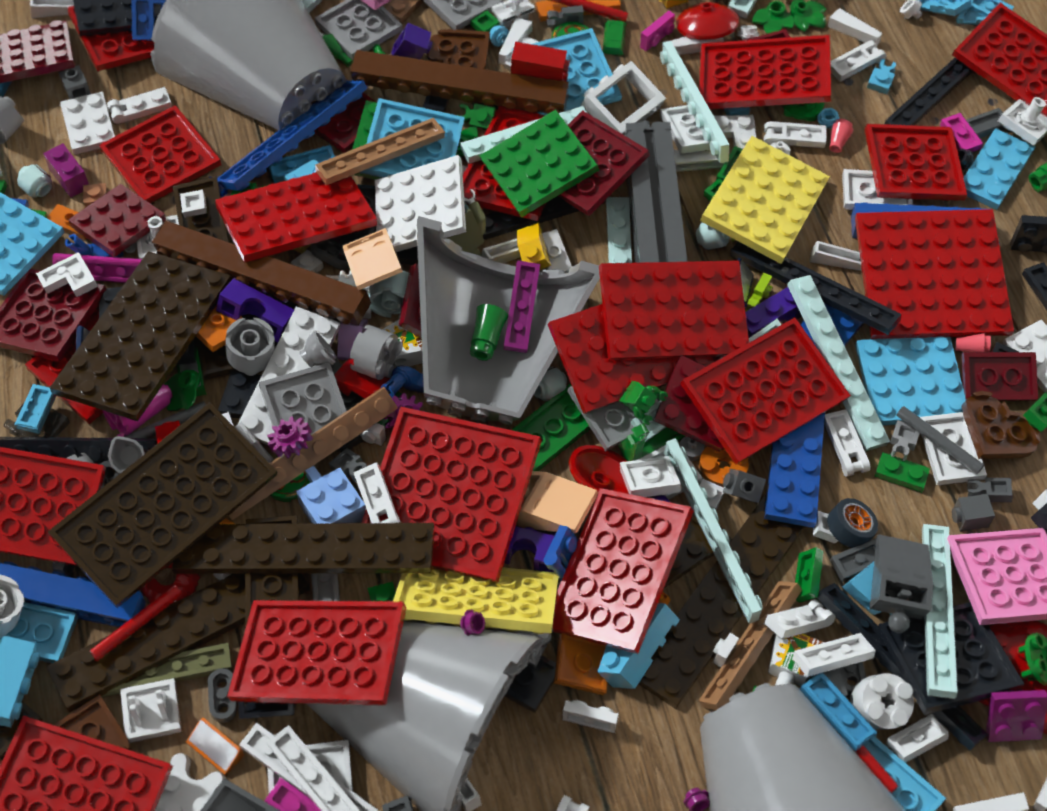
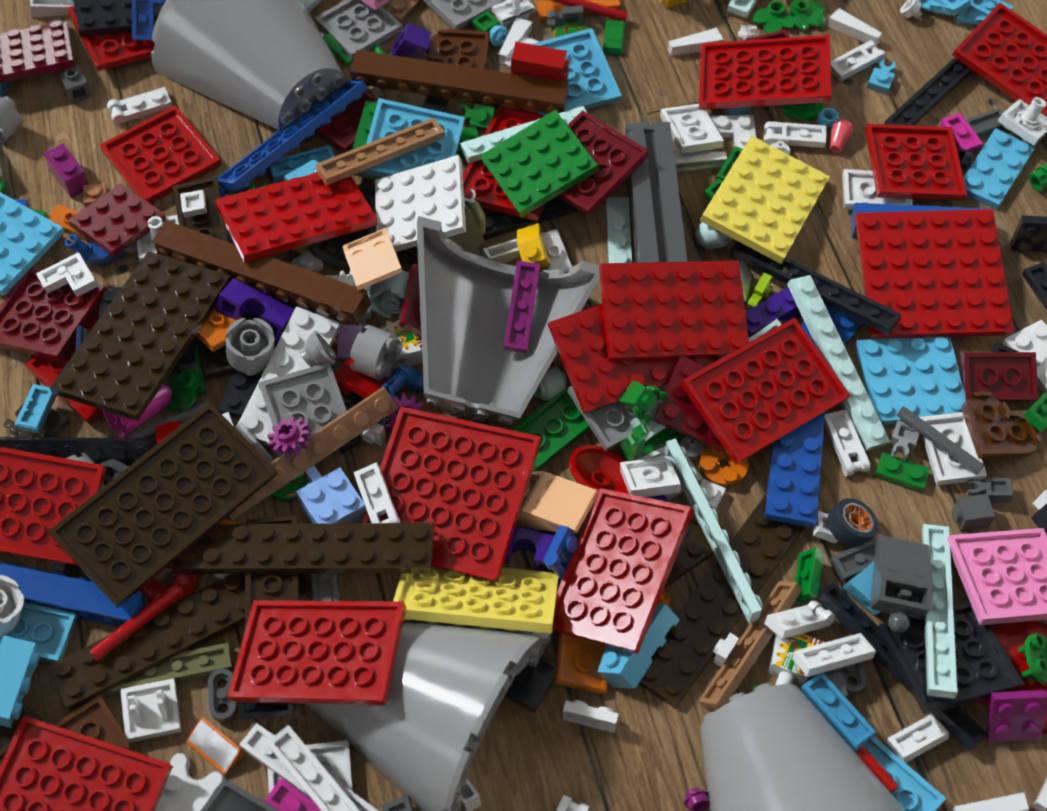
light aqua head [17,164,52,198] -> none
dark pink tile [52,253,142,283] -> none
white plate [60,91,115,155] -> none
light grey piece [108,436,145,473] -> none
dark grey plate [329,448,367,483] -> none
green plate [368,582,396,601] -> none
magenta plate [460,609,485,636] -> none
green plant [470,304,508,361] -> none
white window [581,61,666,135] -> none
dark pink plate [640,11,675,51] -> none
light aqua plate [660,41,729,163] -> none
red dish [676,2,739,40] -> none
dark grey brick [723,469,766,503] -> none
white piece [810,241,862,271] -> none
white brick [850,674,914,730] -> none
coral cone [956,333,991,352] -> none

